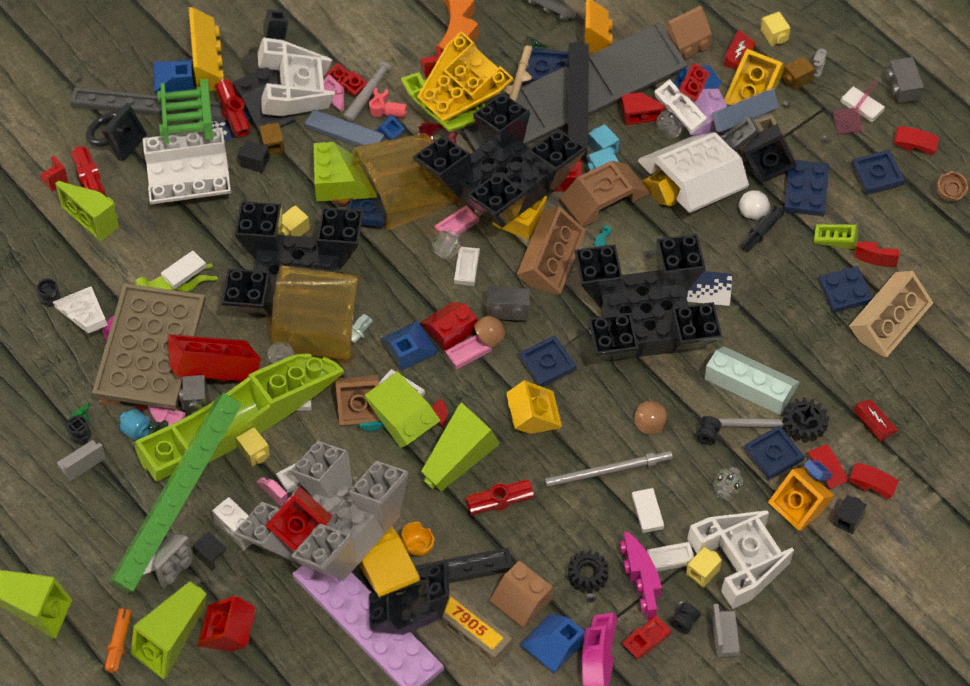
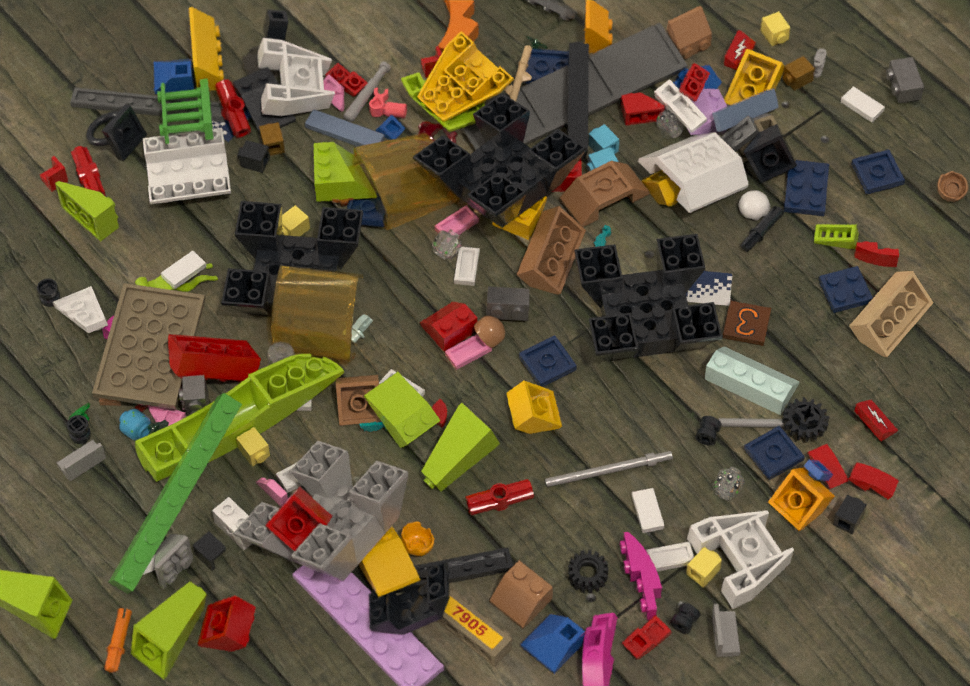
blue slope [381,321,438,371] -> none
medium nougat hair [634,400,667,434] -> none
clear pink piece [833,80,878,135] -> none
red slope [894,126,939,156] -> none
none -> reddish brown tile [723,300,771,346]

